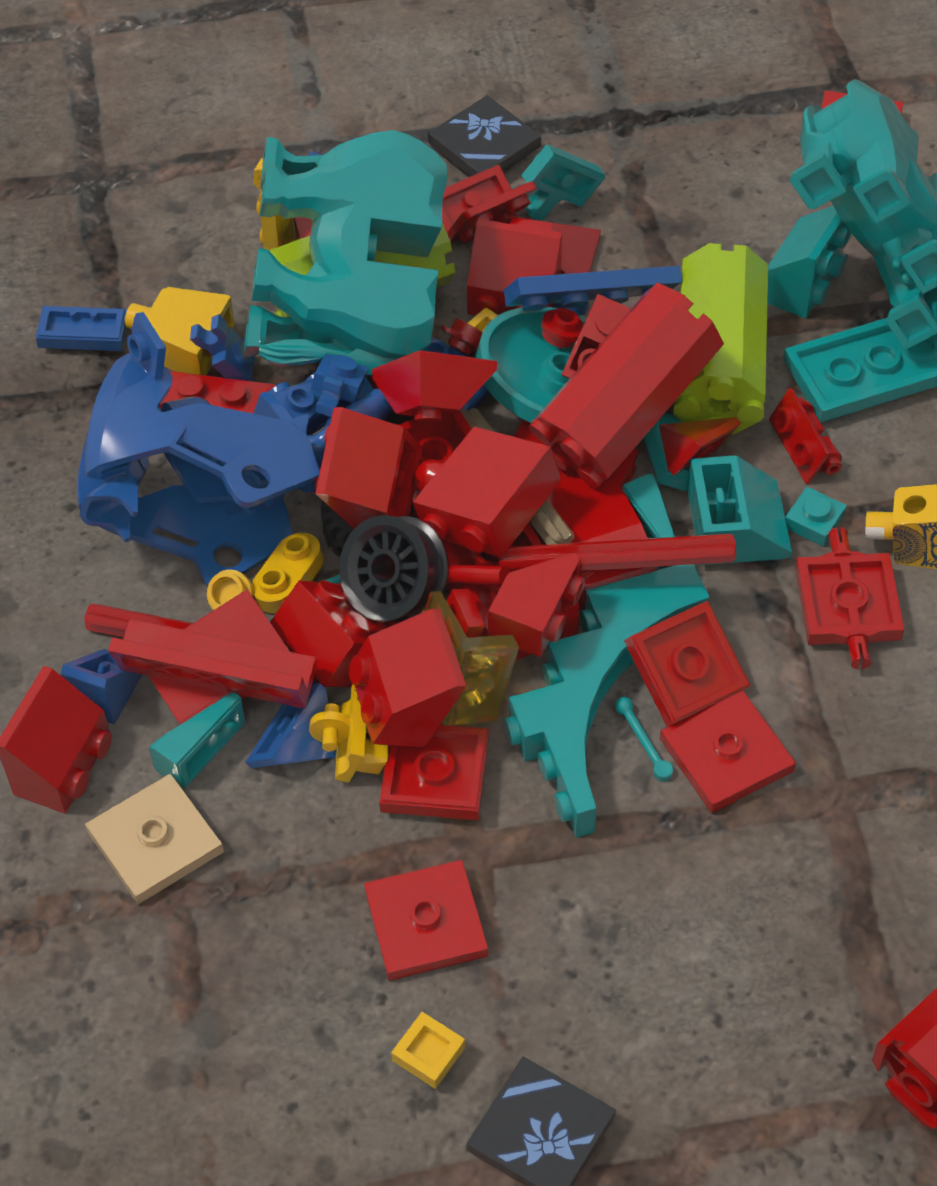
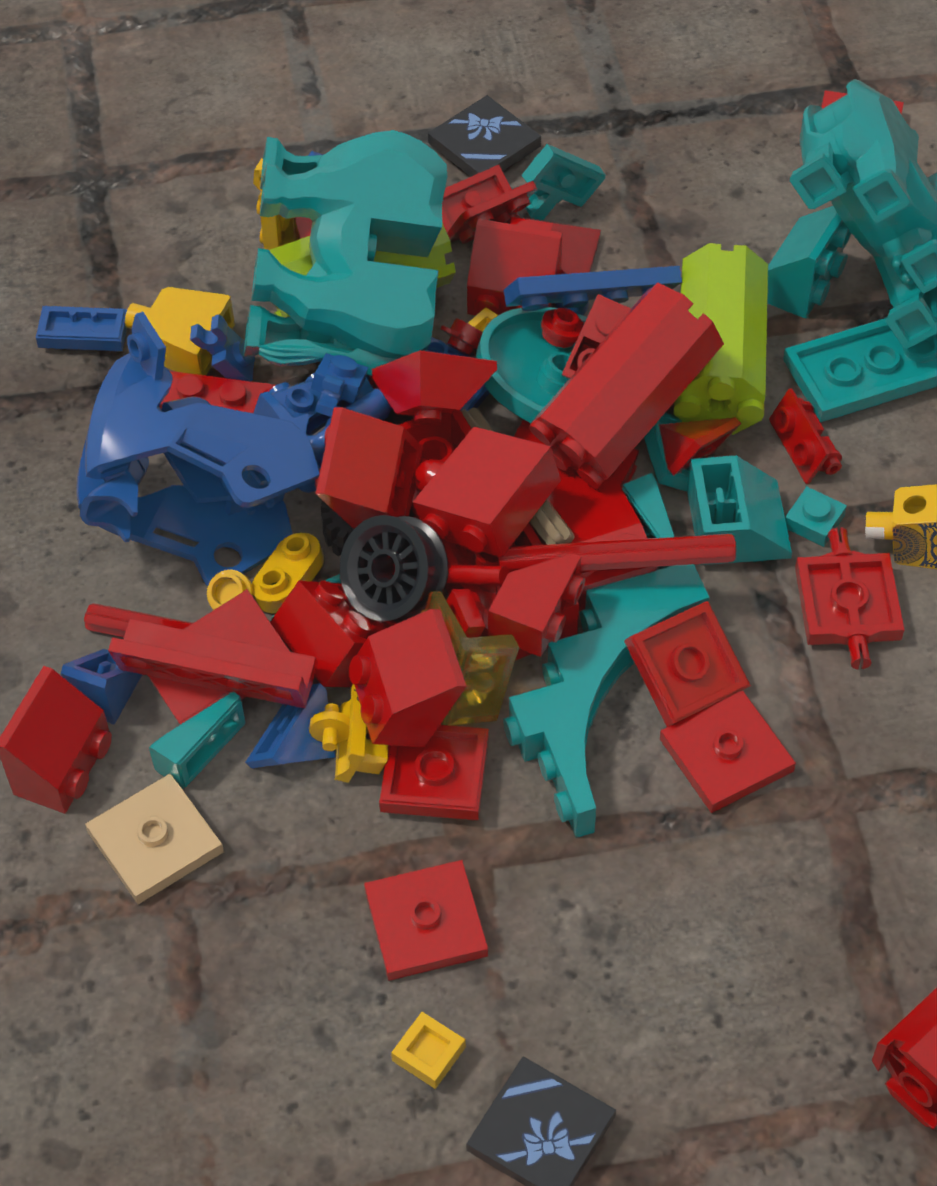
teal hinge [615,697,673,782] -> none

